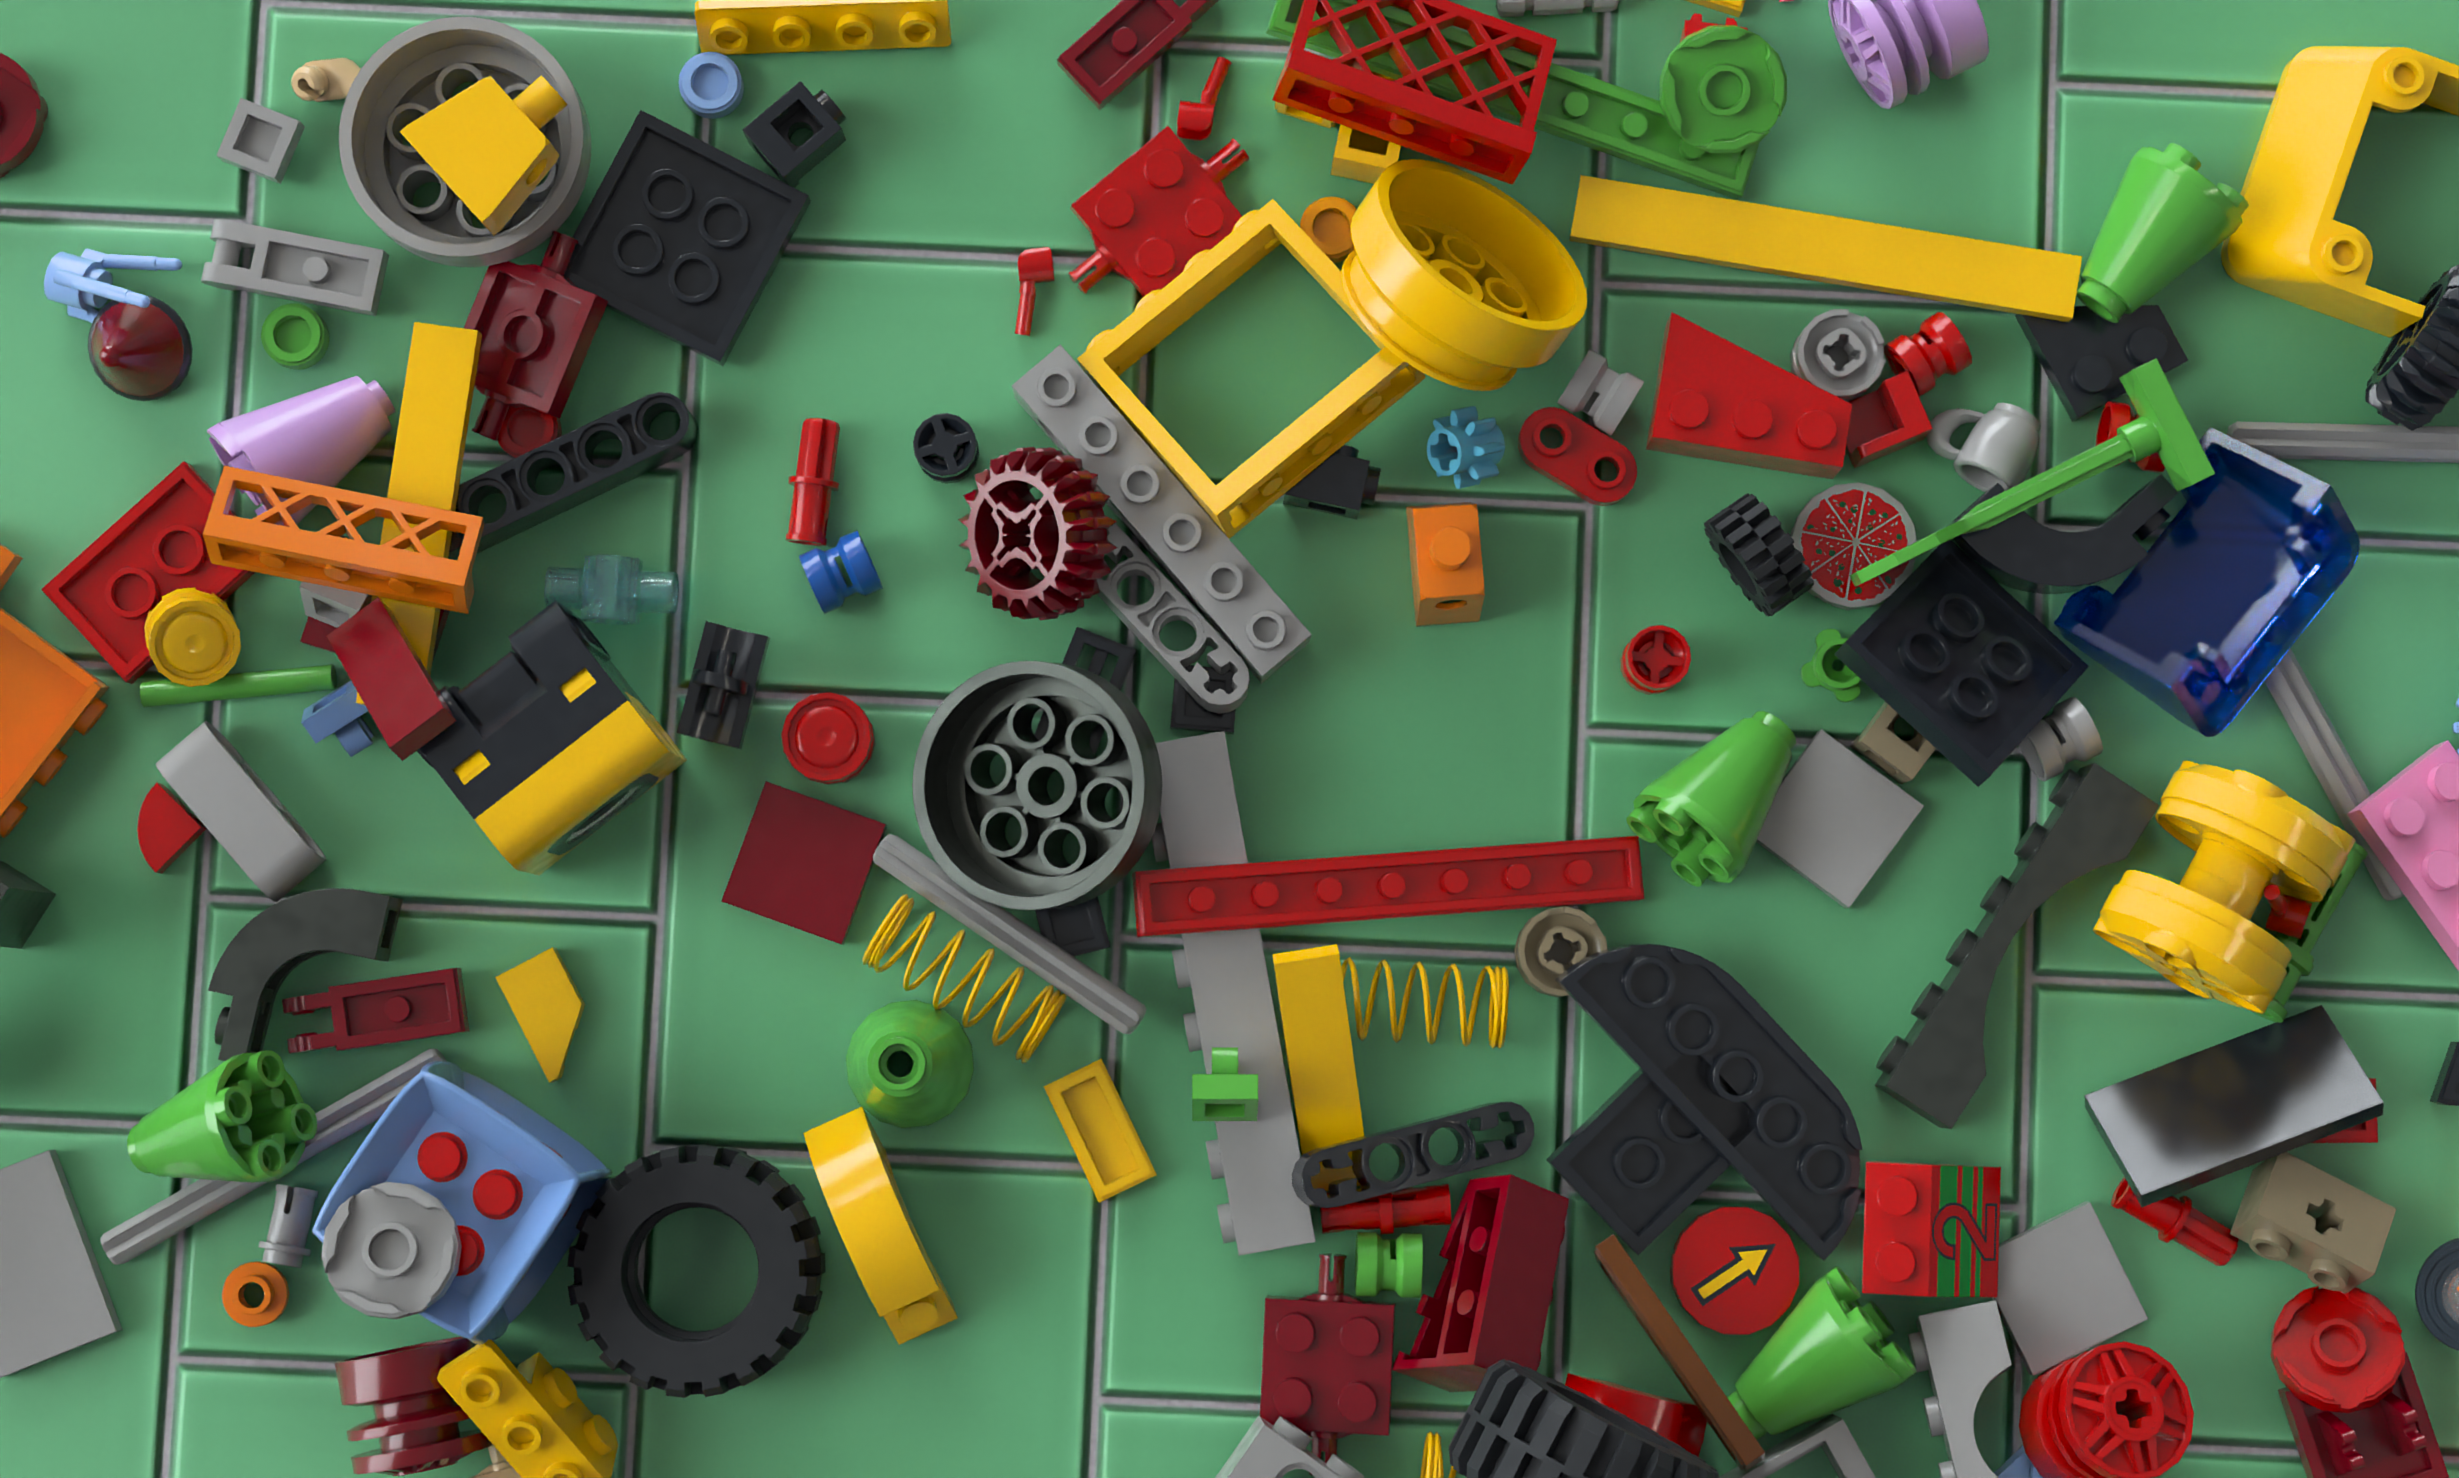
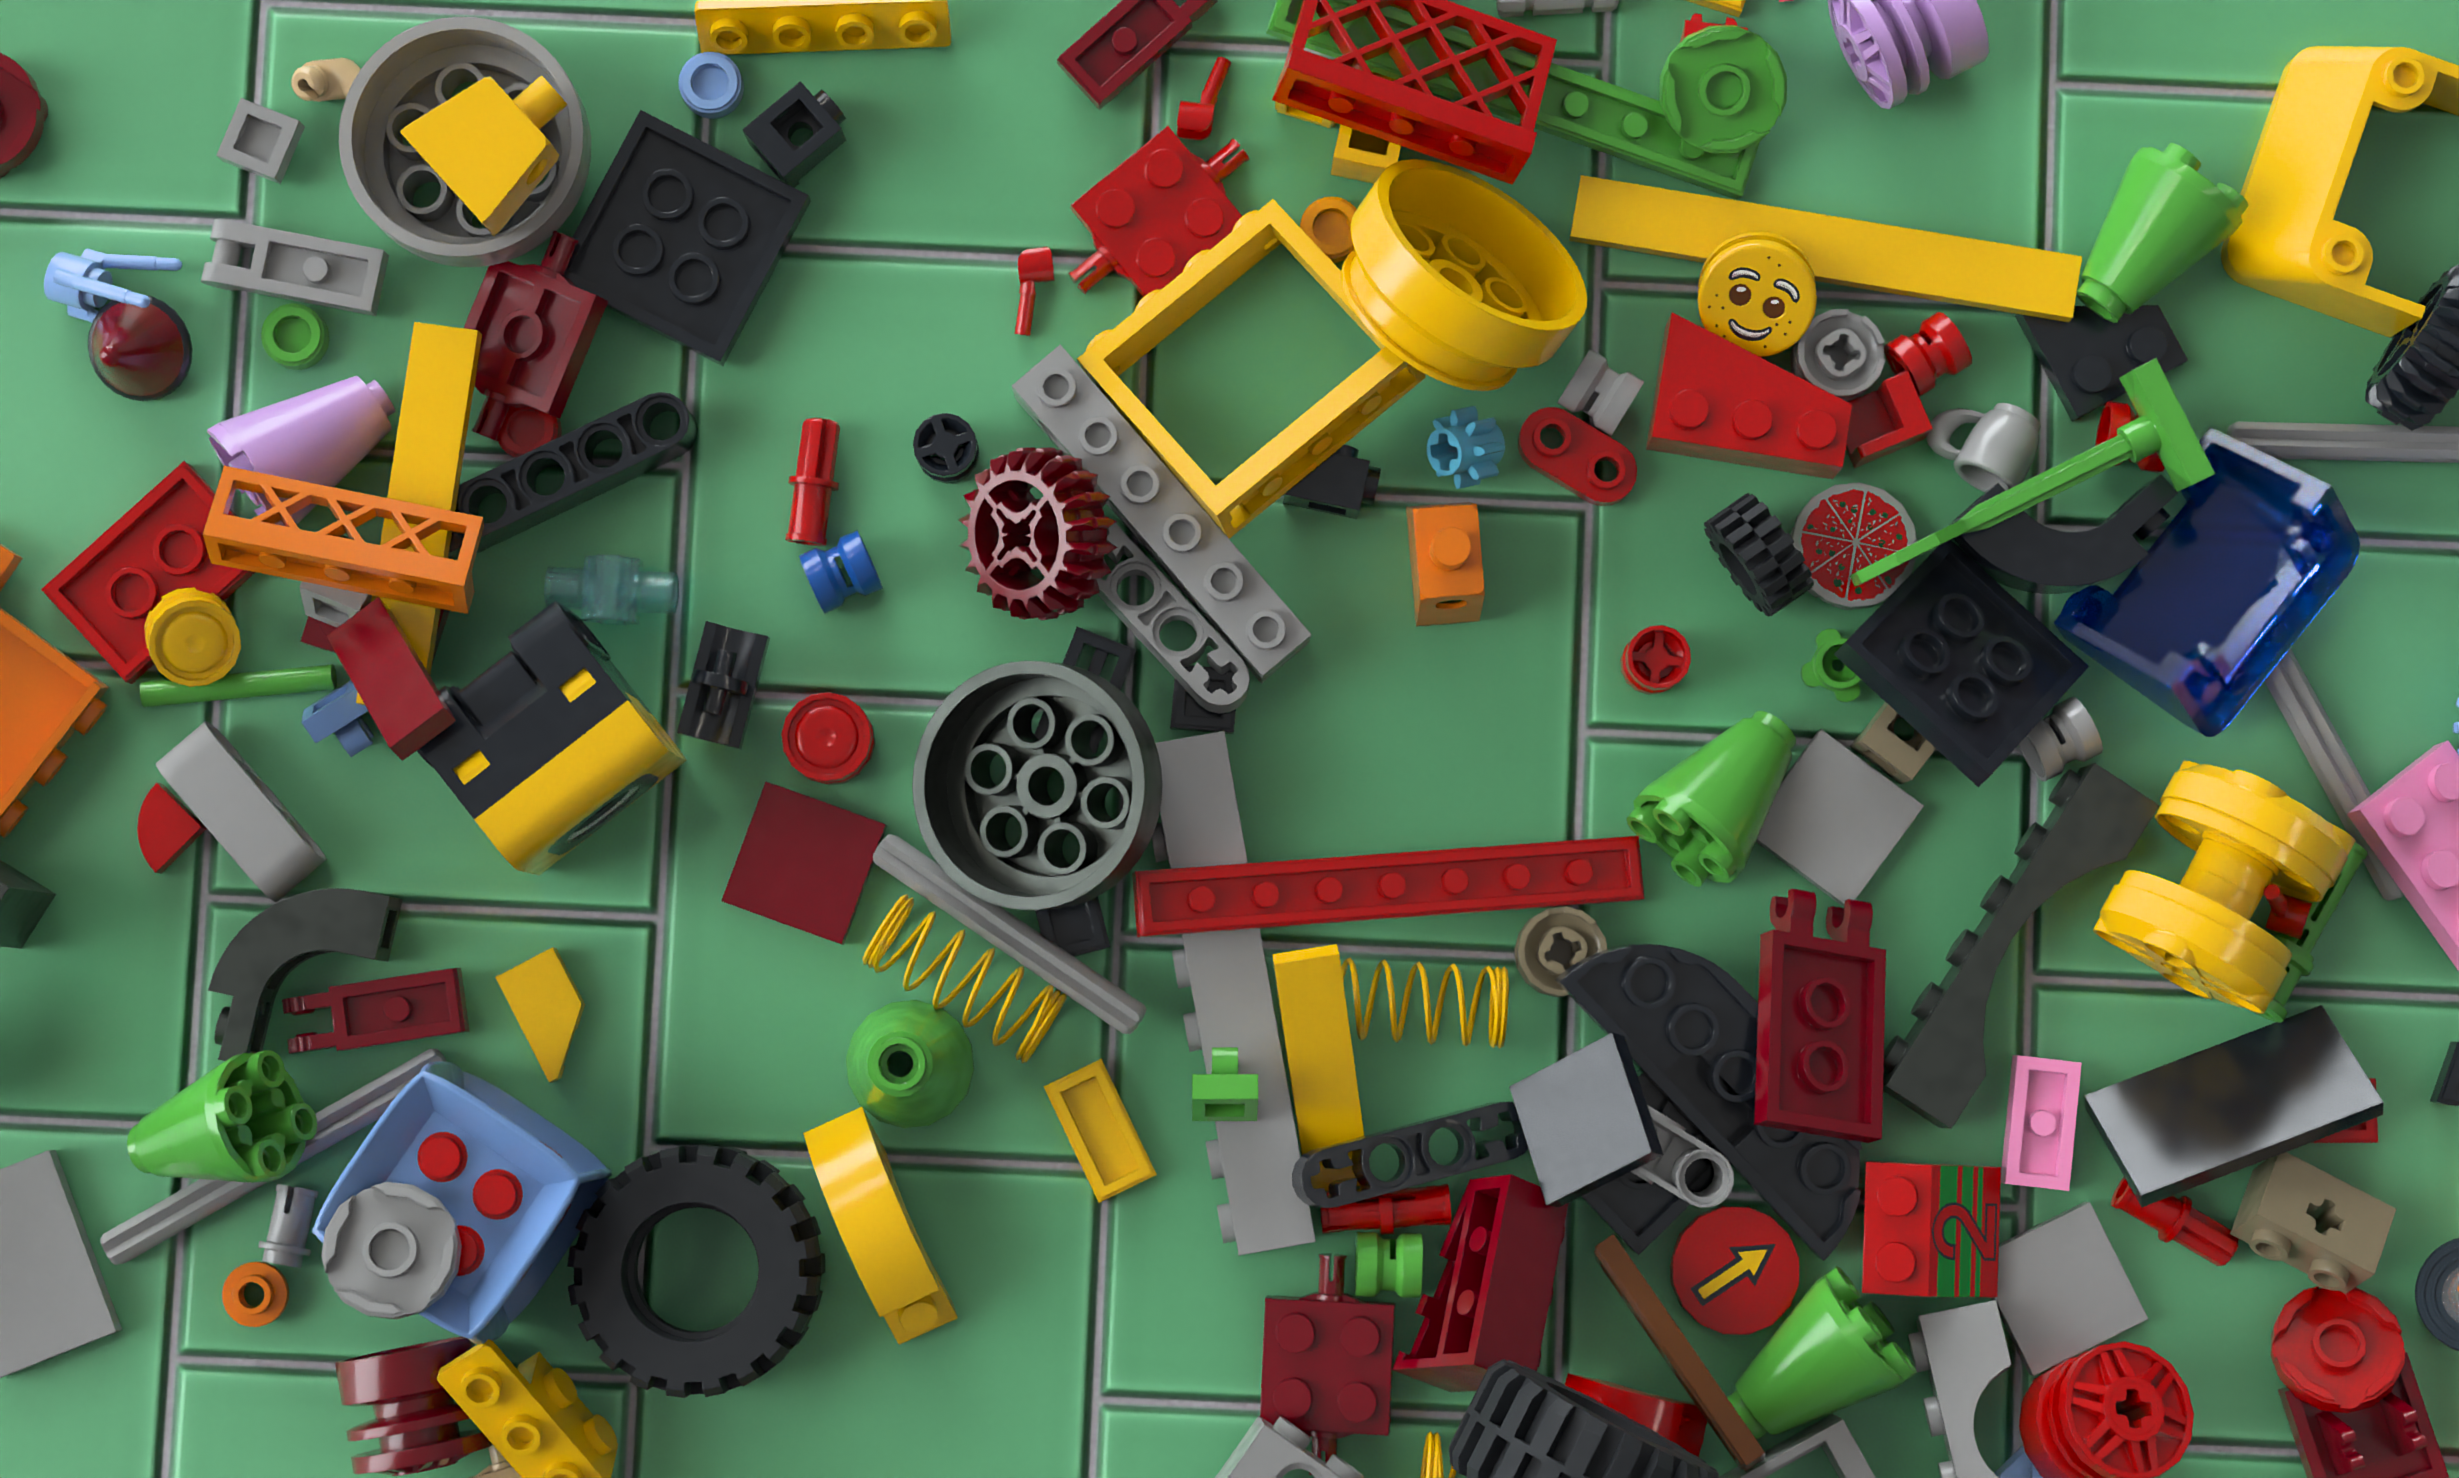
none -> tile [1509,1033,1664,1208]
none -> light grey piece [1631,1105,1734,1208]
none -> yellow head [1698,231,1817,357]
none -> dark red tile [1754,888,1886,1143]
none -> bright pink plate [2001,1055,2082,1191]

